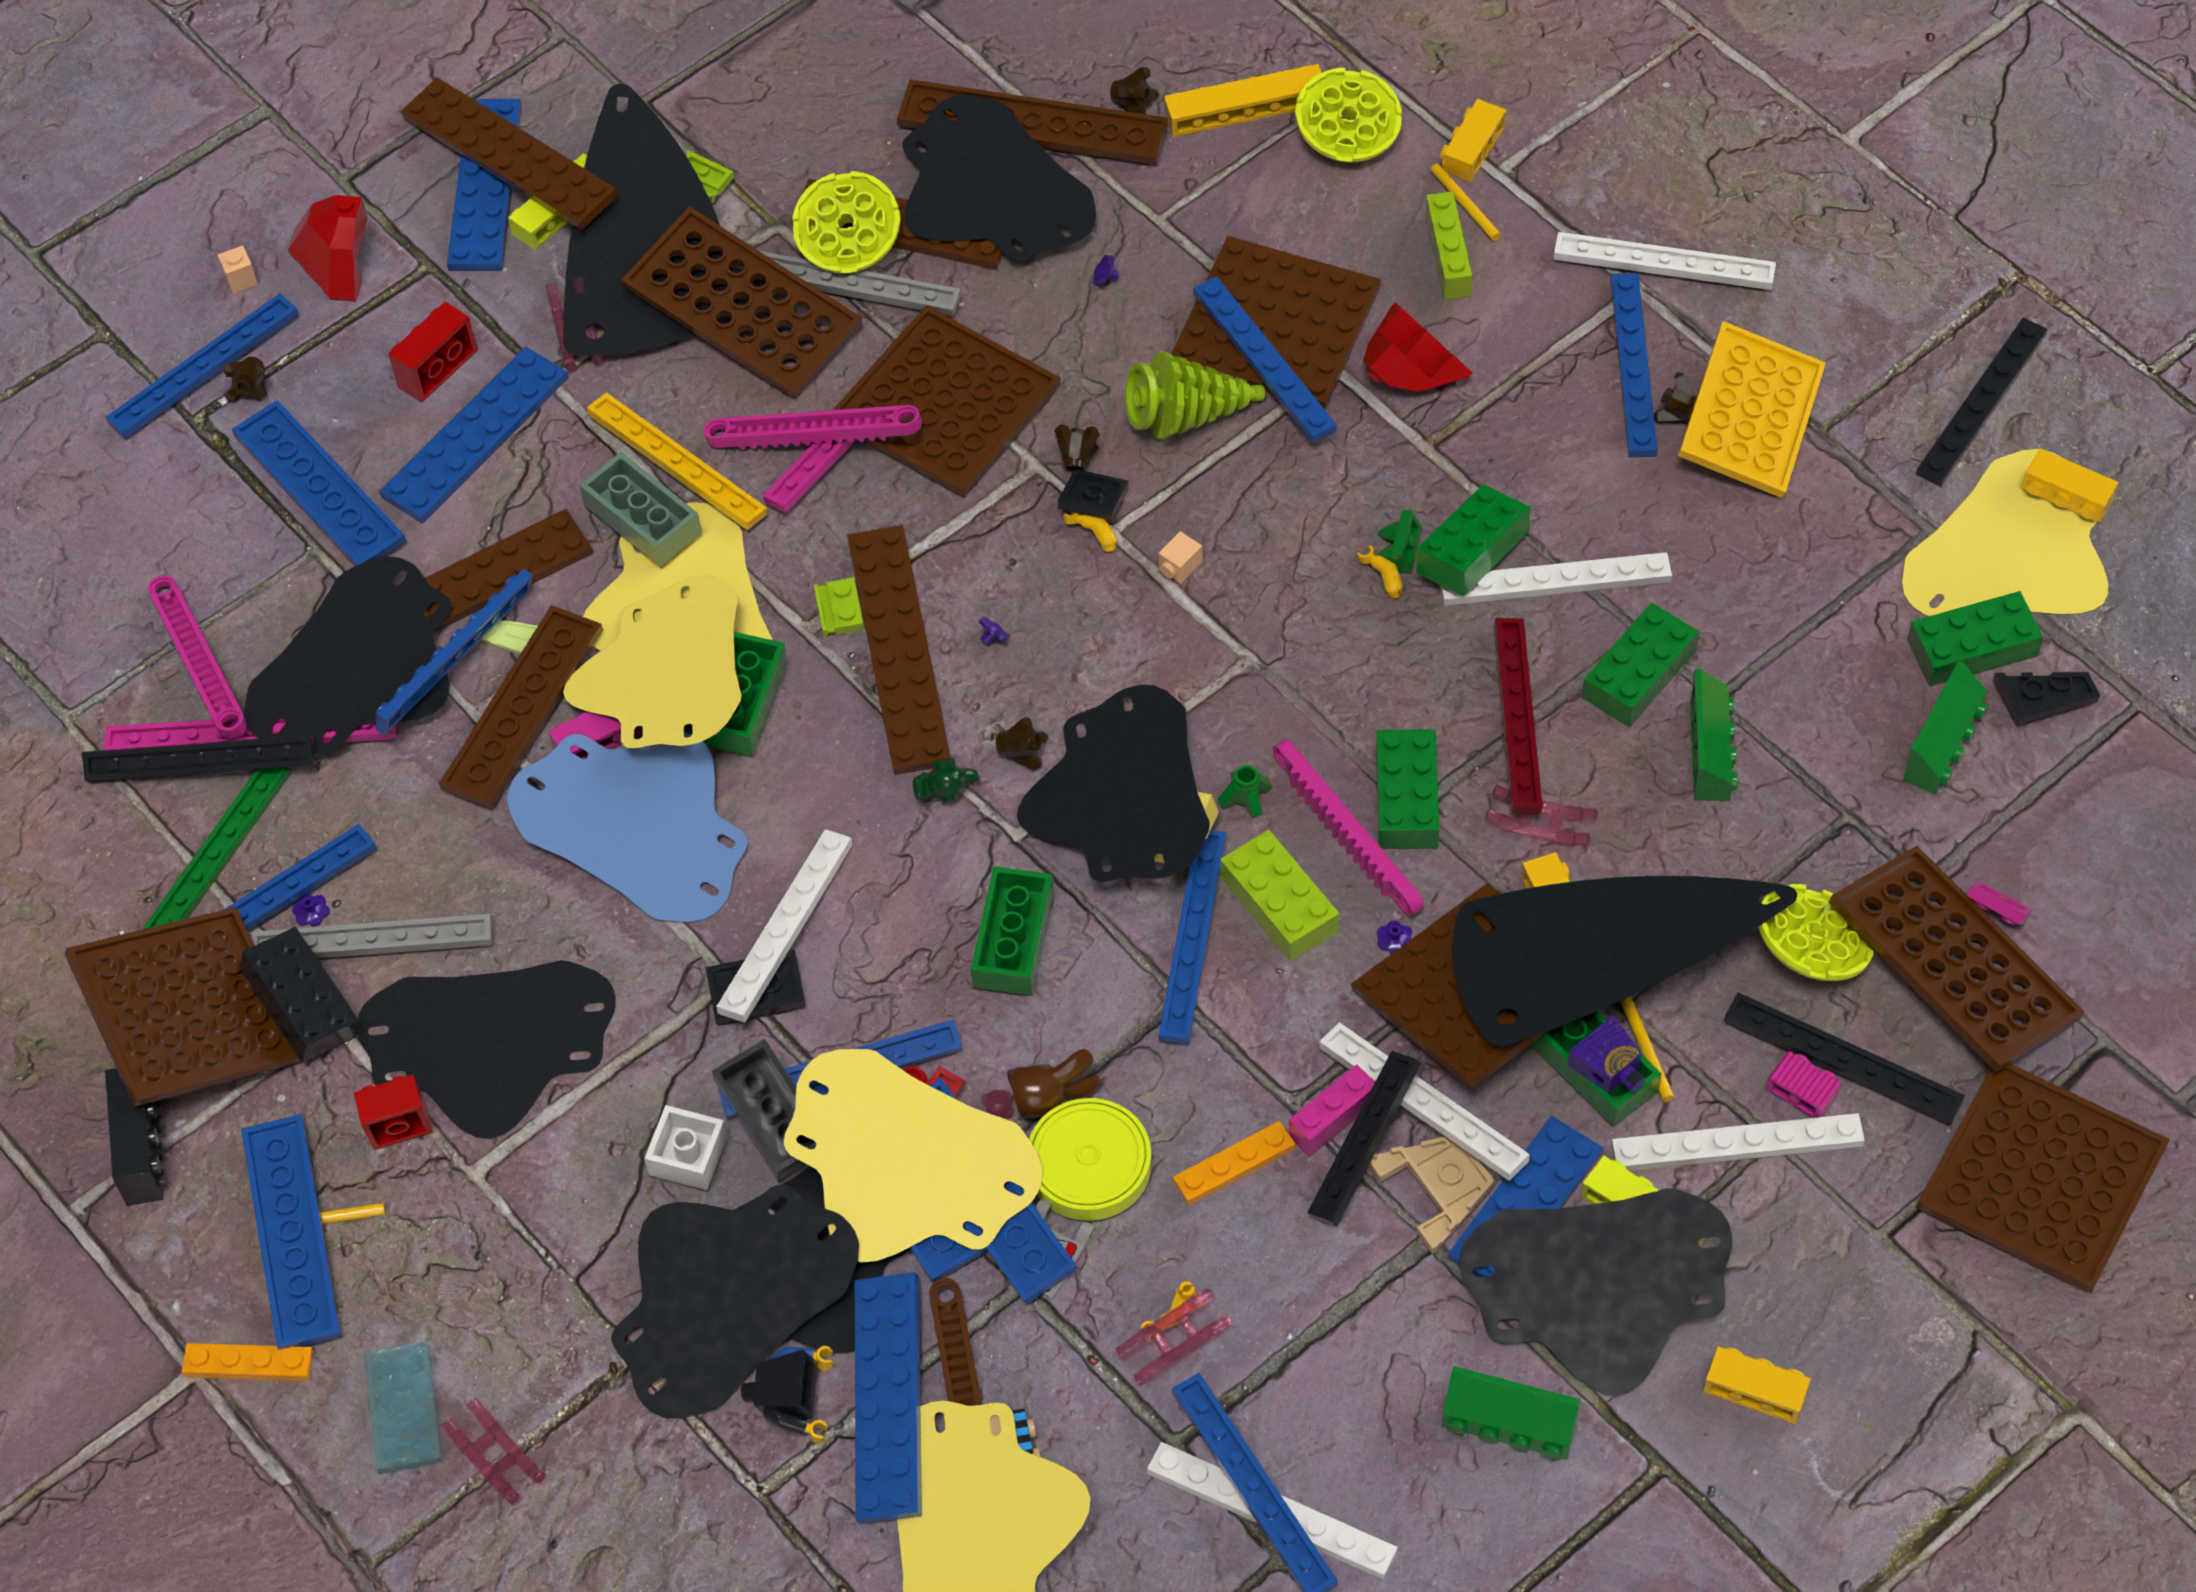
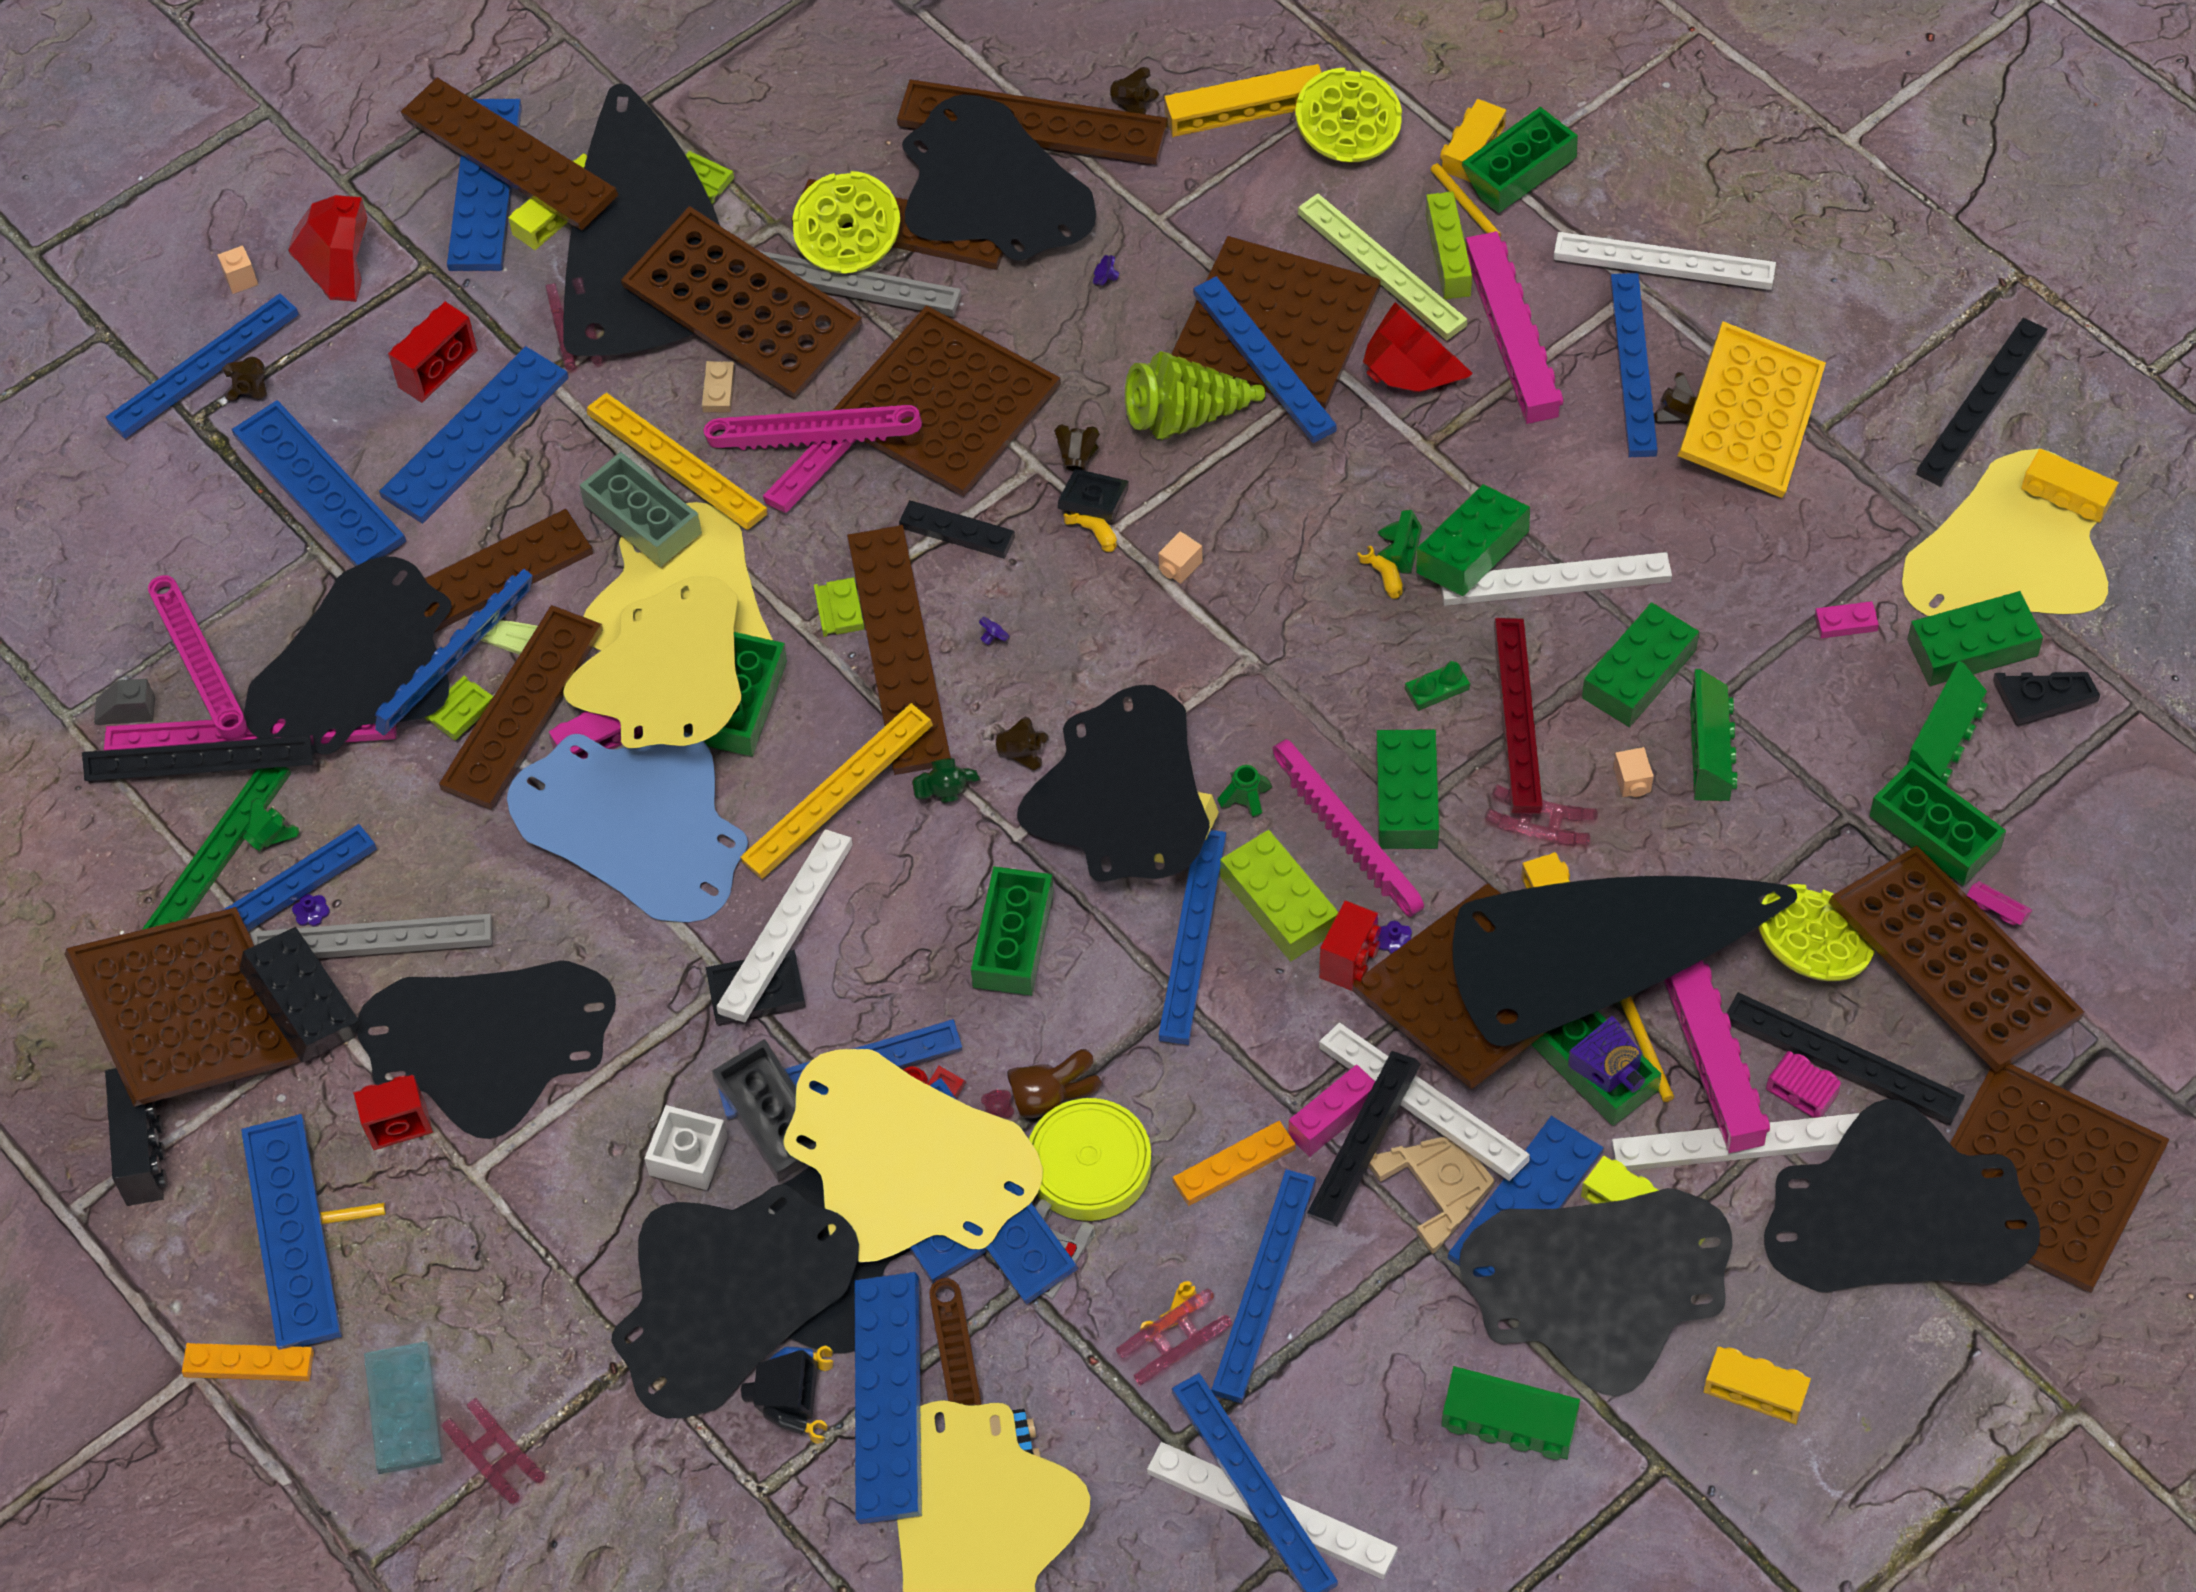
none -> dark grey slope [94,678,155,725]
none -> green rock [242,798,299,852]
none -> lime plate [425,676,494,741]
none -> tan plate [702,361,735,412]
none -> yellow plate [740,703,933,880]
none -> black plate [899,500,1015,559]
none -> blue plate [1211,1169,1316,1403]
none -> yellowish green plate [1298,193,1467,340]
none -> red brick [1319,900,1381,991]
none -> green tile [1405,661,1470,711]
none -> green slope [1462,106,1578,213]
none -> dark pink brick [1465,231,1563,424]
none -> light nougat brick [1613,747,1654,798]
none -> dark pink brick [1664,960,1770,1153]
none -> black piece [1764,1099,2040,1293]
none -> dark pink plate [1814,601,1879,638]
none -> green brick [1869,760,2006,886]

